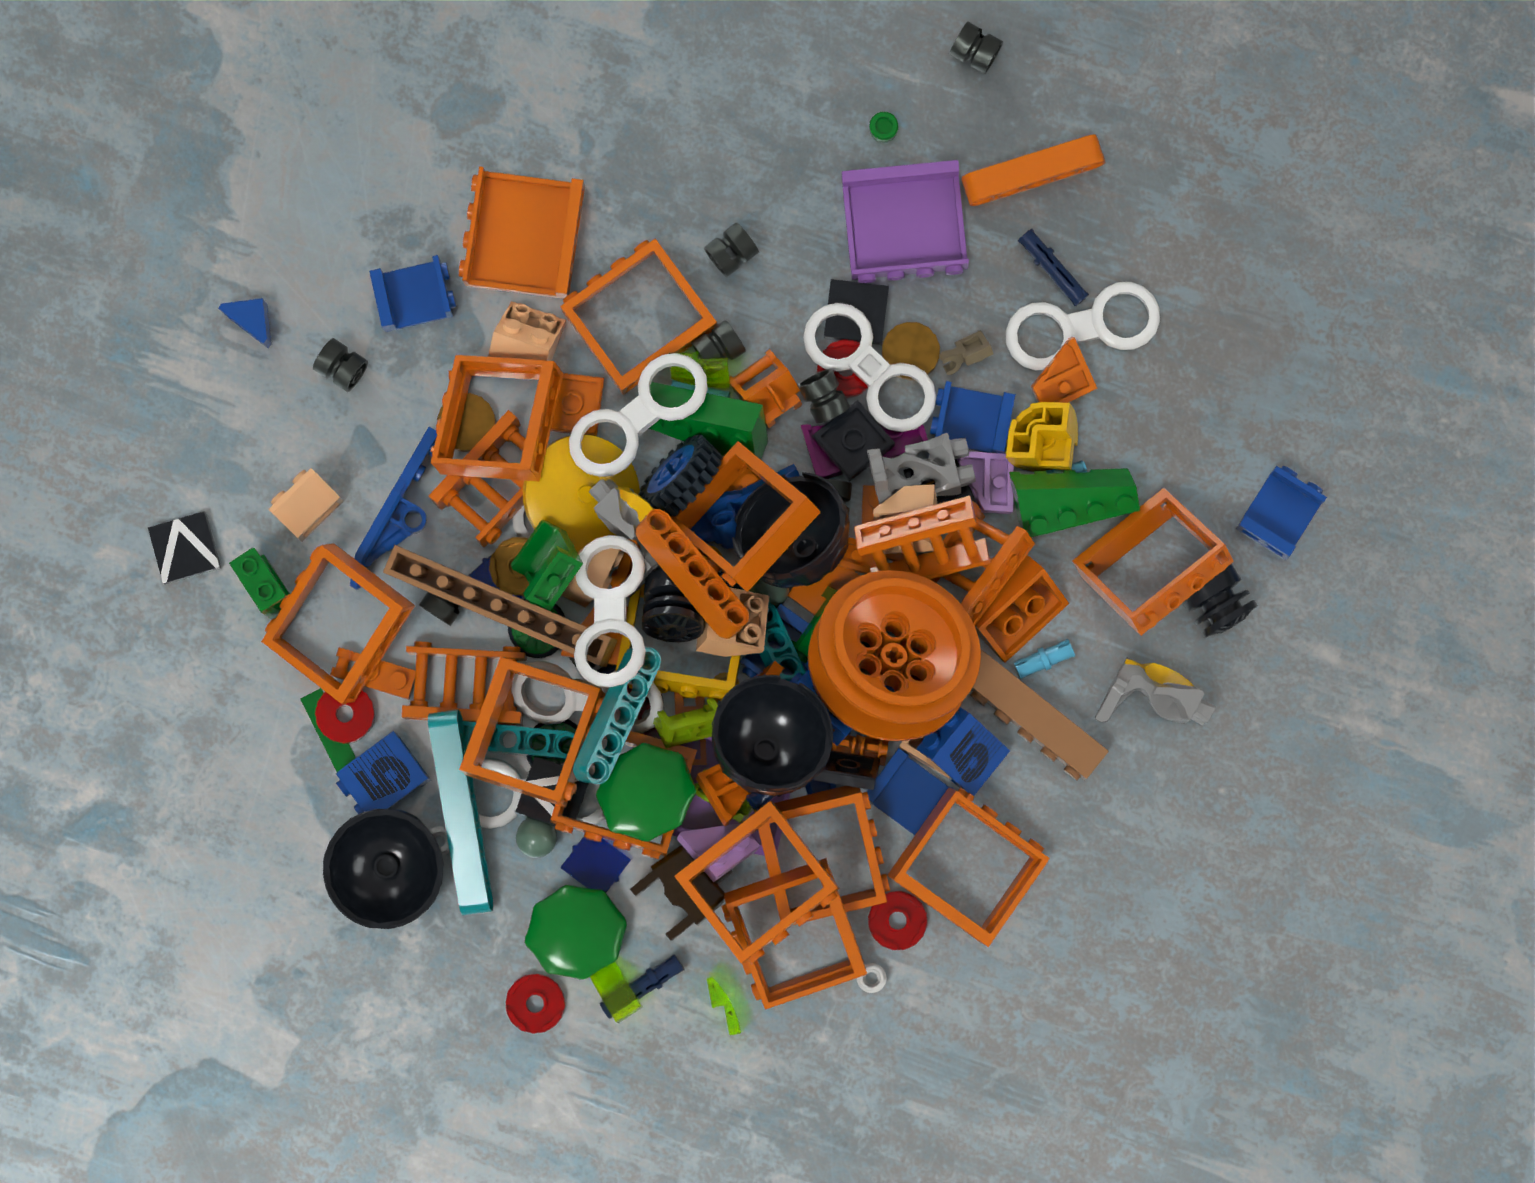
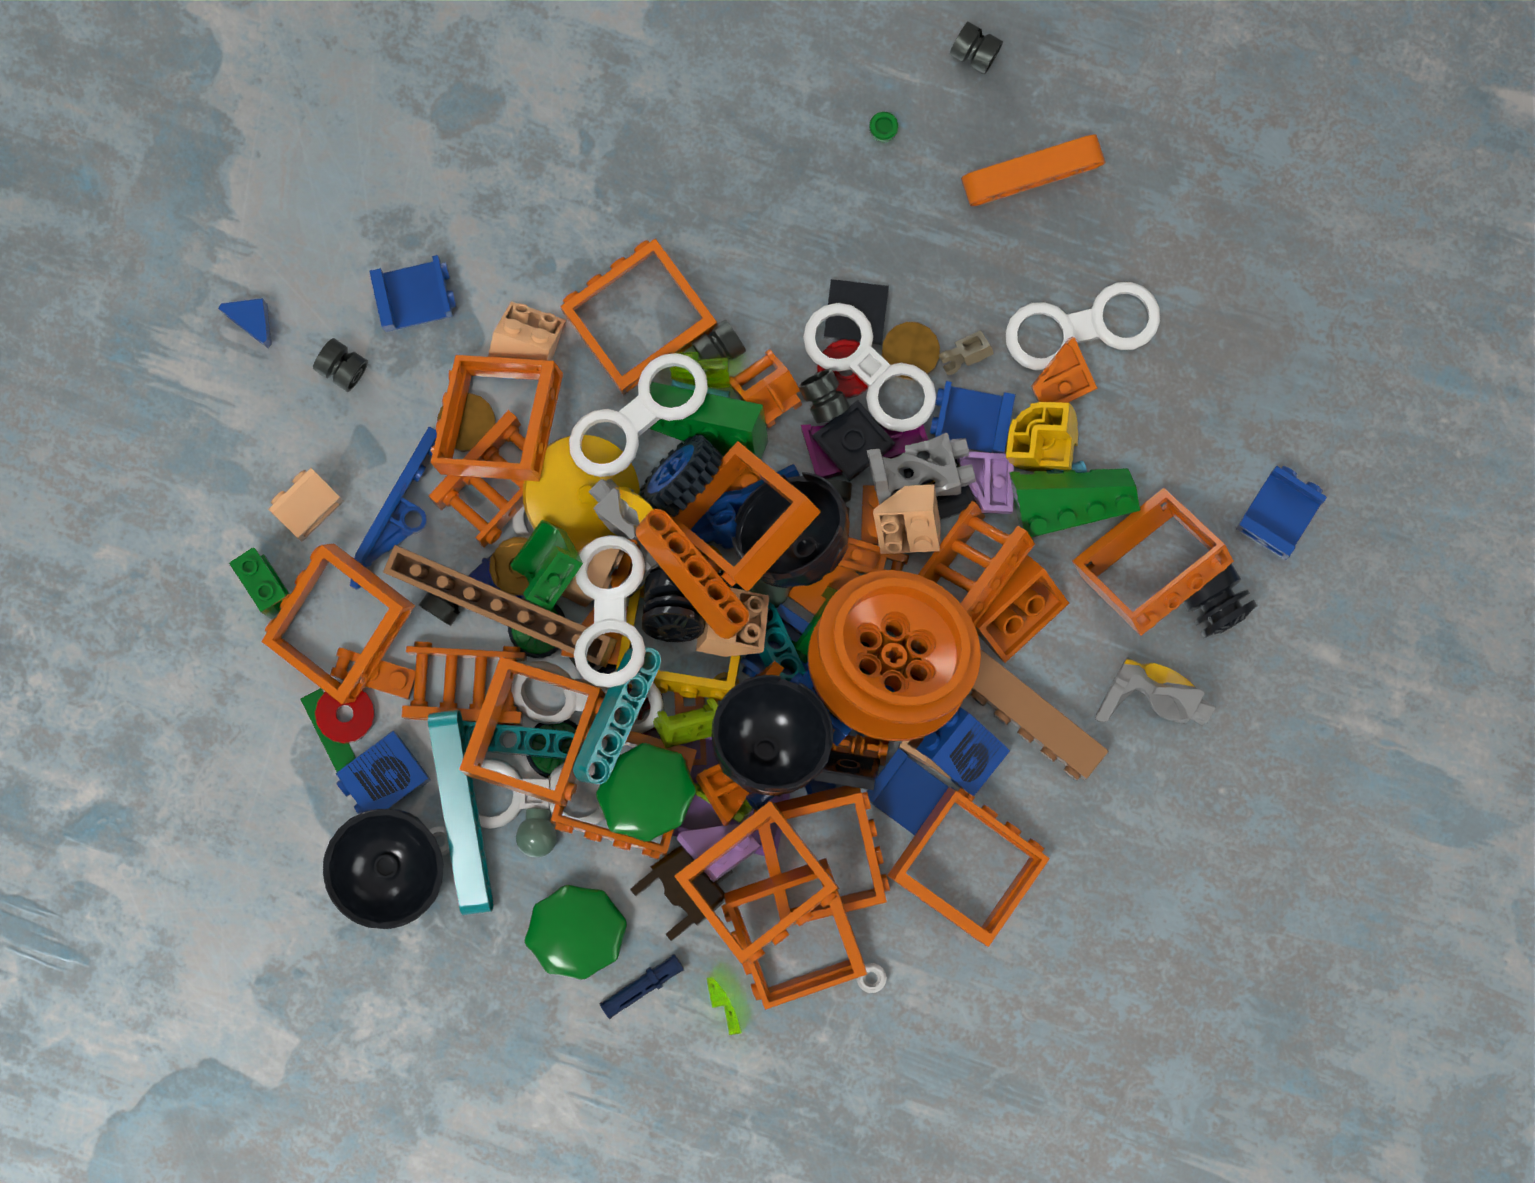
black tile [148,511,221,585] -> none
orange panel [459,166,585,299] -> none
red tile [506,974,565,1034] -> none
black tile [515,756,591,827] -> none
orange tile [551,373,605,437] -> none
clear blue piece [560,837,631,893] -> none
clear neon green slope [590,962,643,1023] -> none
pearl dark grey wheel [704,223,759,277] -> none
medium lavender panel [841,160,969,283] -> none
orange fence [854,496,991,580] -> none
red tile [868,891,927,950] -> none
medium azure pin [1014,639,1075,679] -> none
dark blue pin [1018,229,1089,307] -> none

